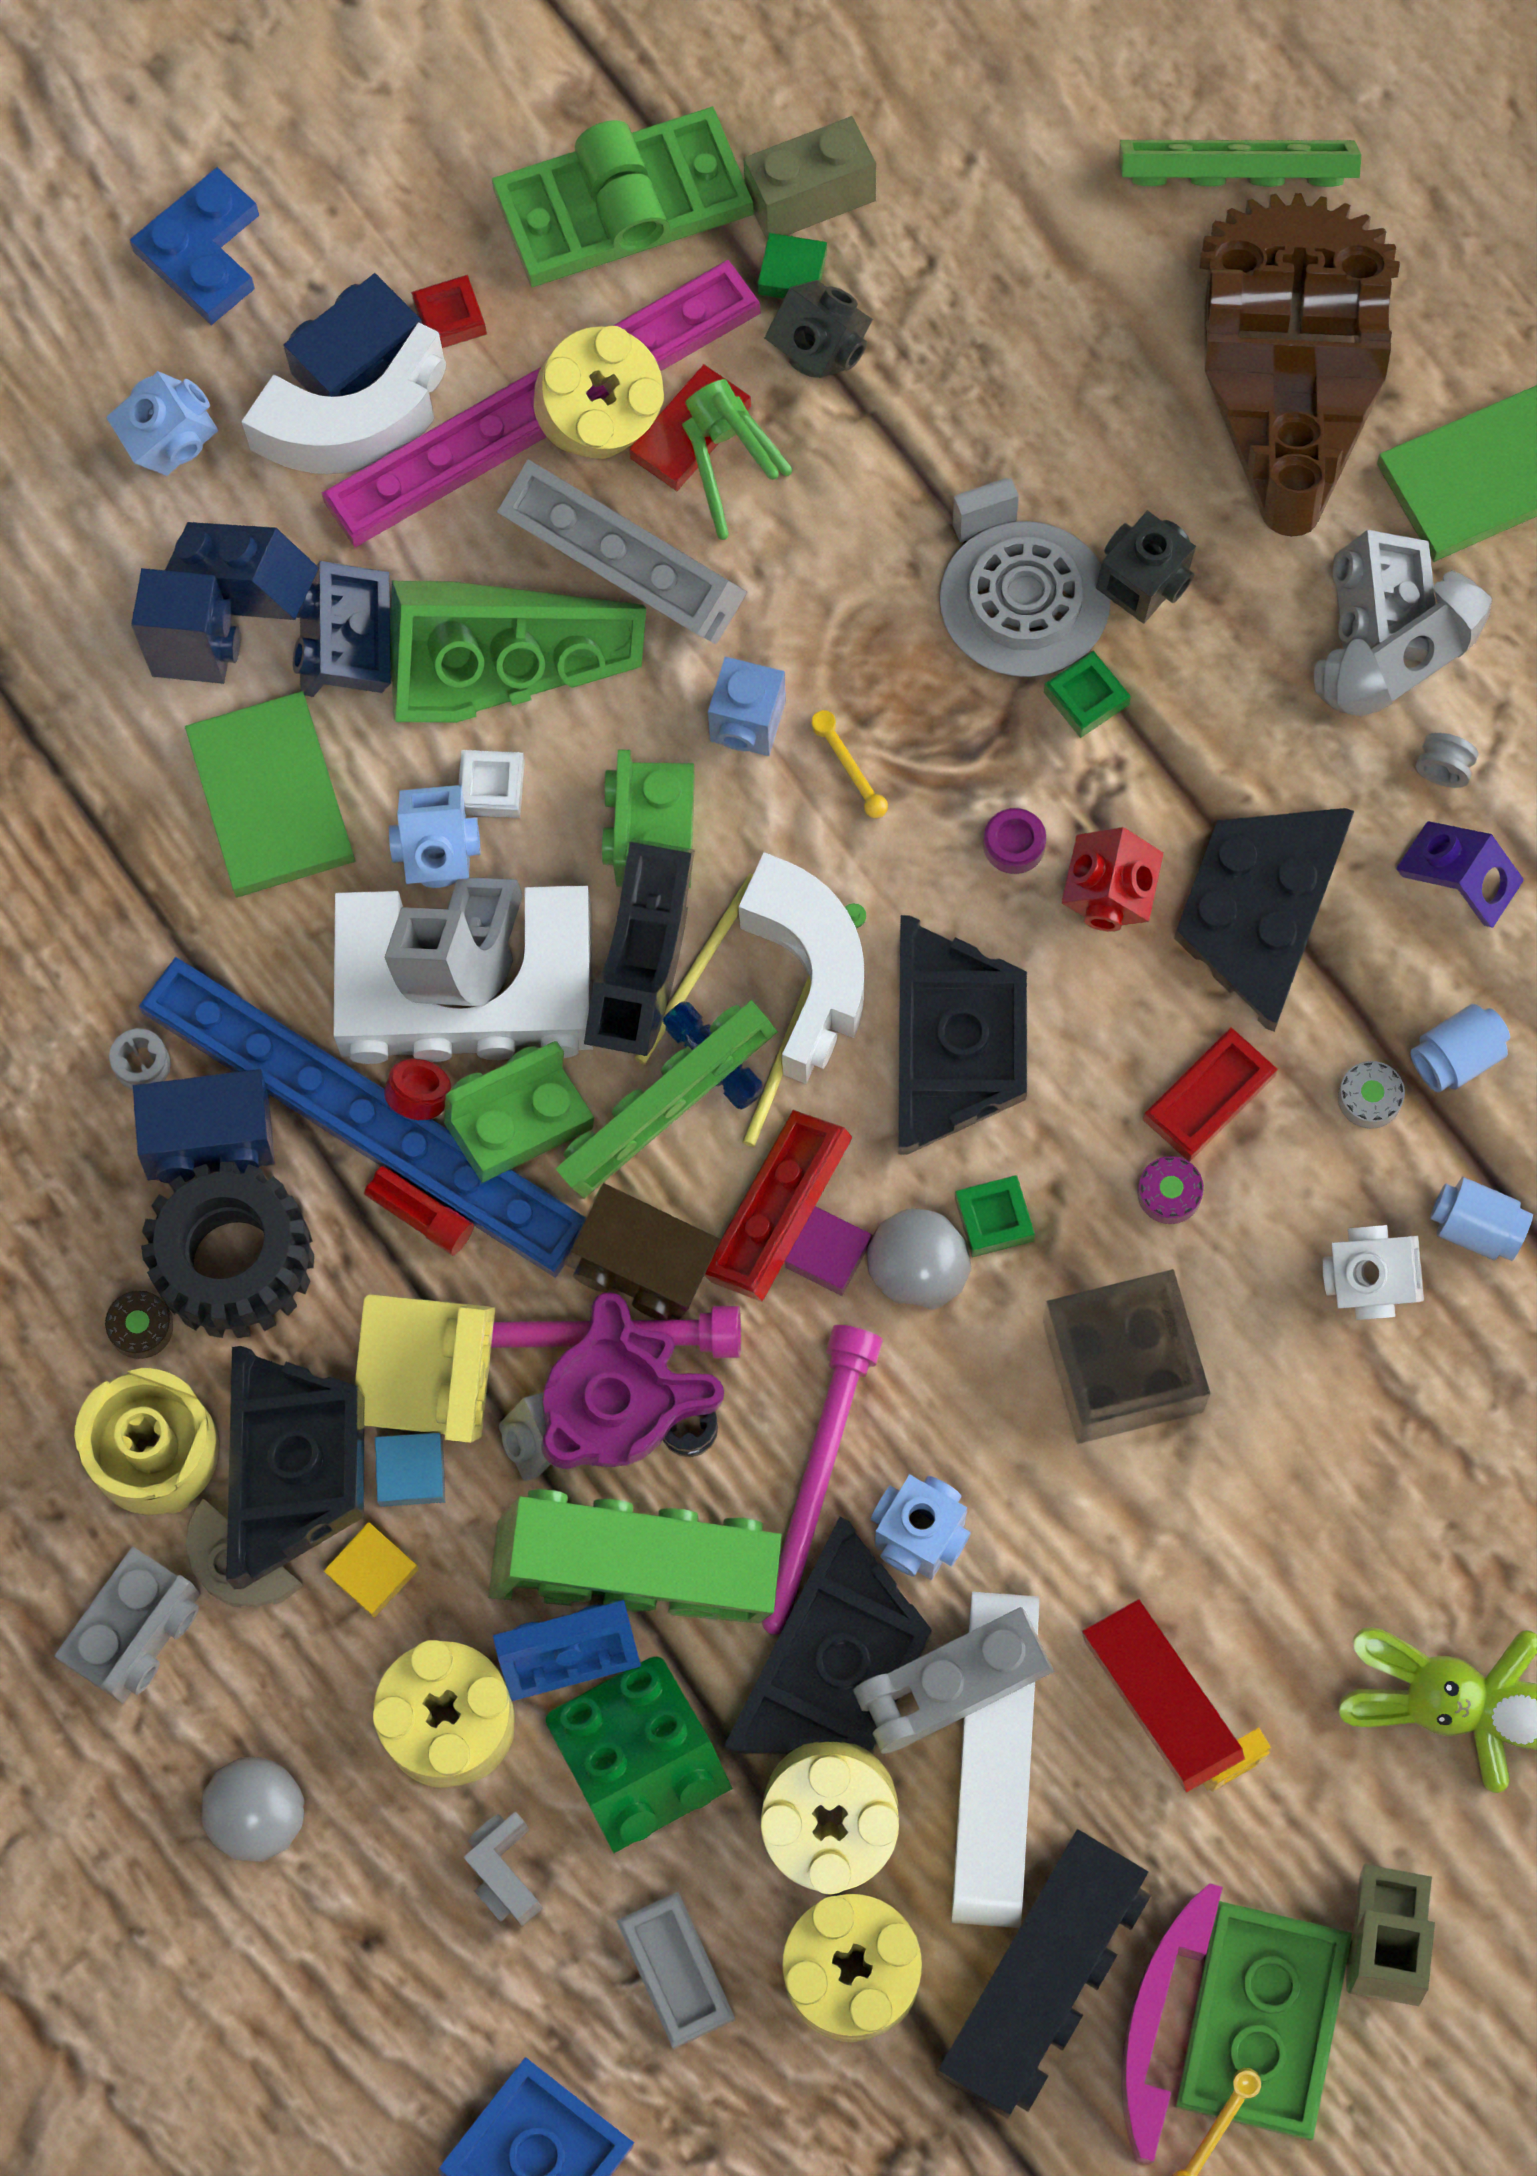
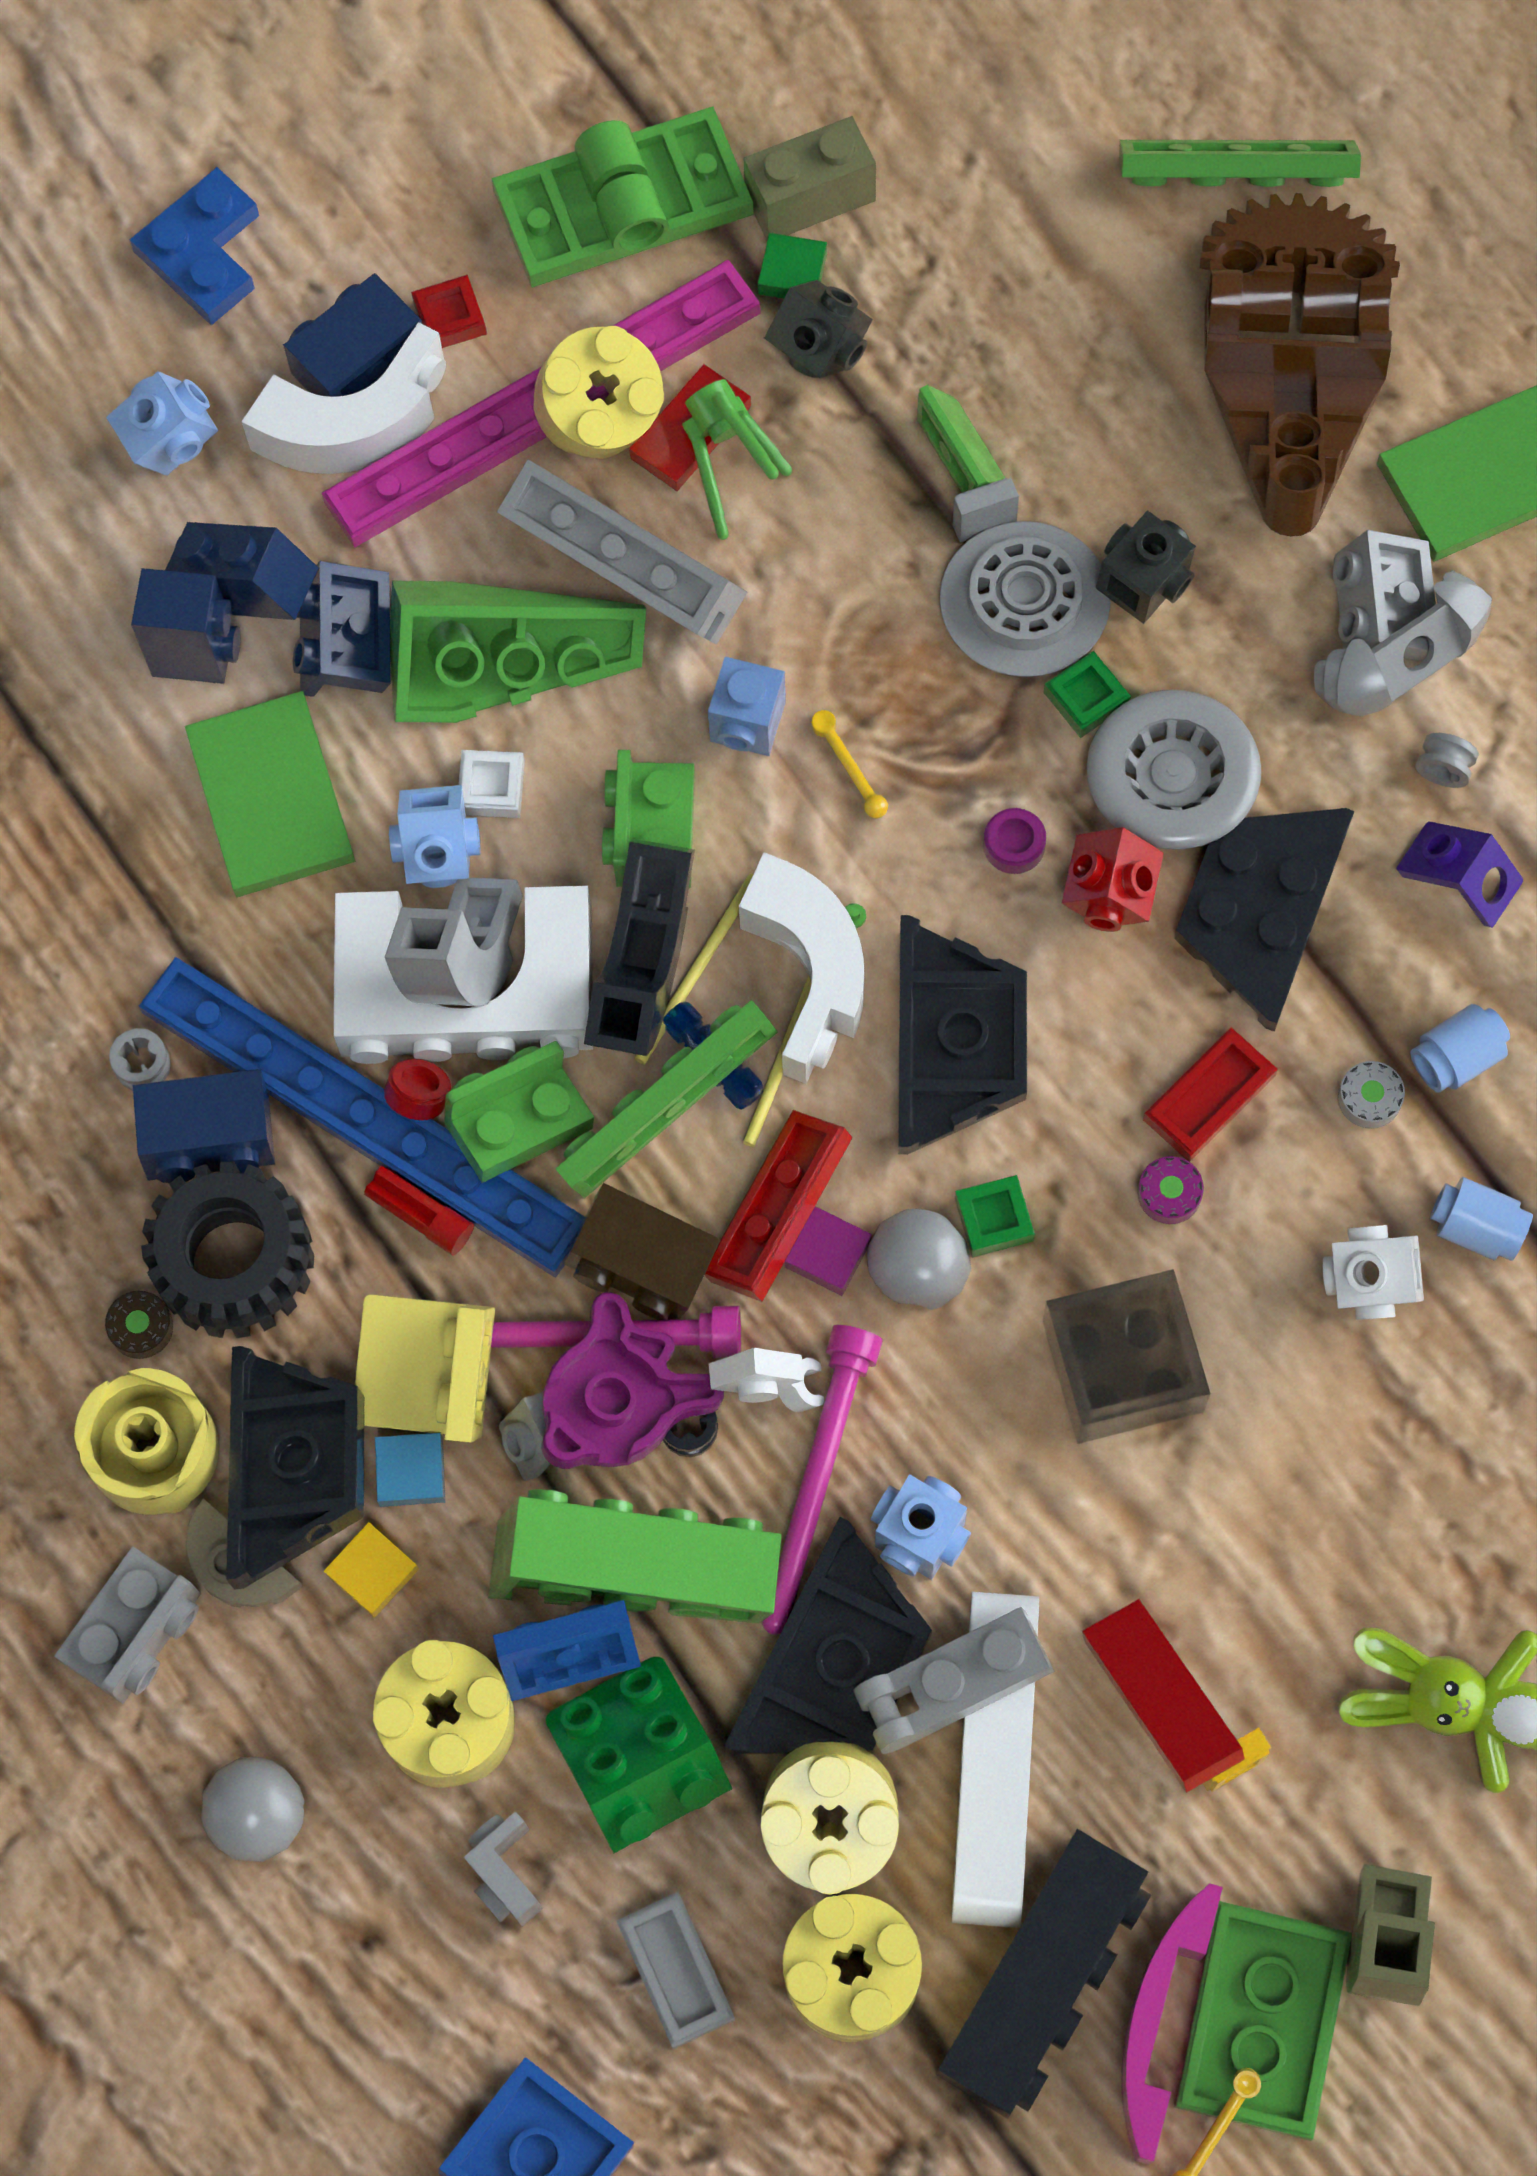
none -> white plate [709,1348,825,1412]
none -> bright green slope [917,385,1005,493]
none -> light grey wheel [1087,690,1261,850]

